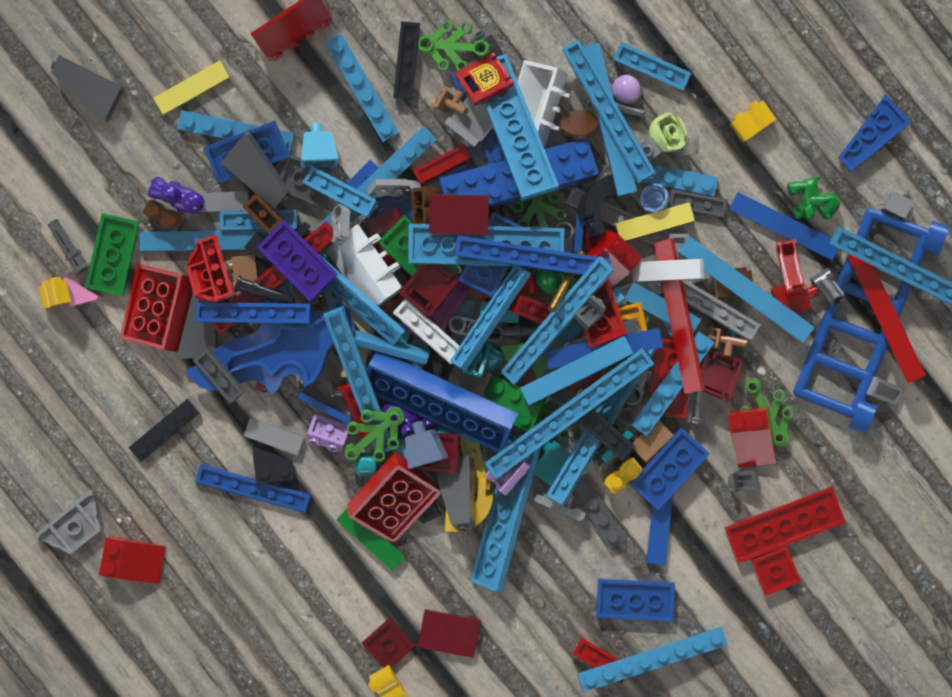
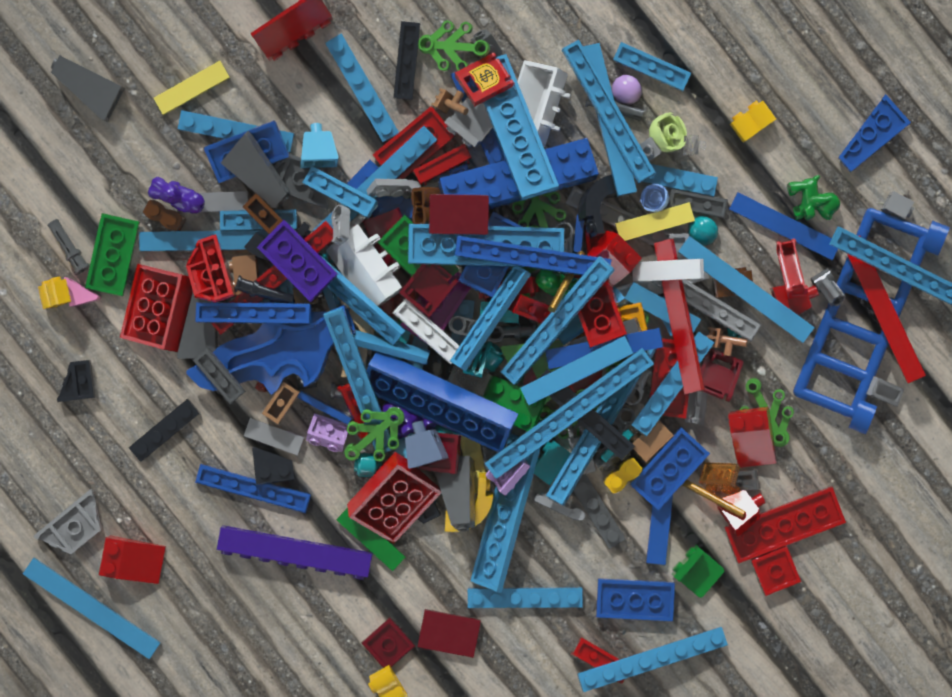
reddish brown tile [560,110,598,140] -> none
dark grey bracket [573,295,606,330] -> none
none -> dark azure tile [23,557,161,659]
none -> black wing [57,360,95,402]
none -> dark purple brick [216,525,373,580]
none -> medium nougat brick [262,381,300,424]
none -> red plate [373,106,456,179]
none -> dark azure plate [468,587,583,608]
none -> green bracket [672,545,724,598]
none -> pearl gold bar [682,480,746,518]
none -> teal hair [688,216,719,246]
none -> clear orange bracket [699,462,740,494]
none -> torso [717,490,766,537]

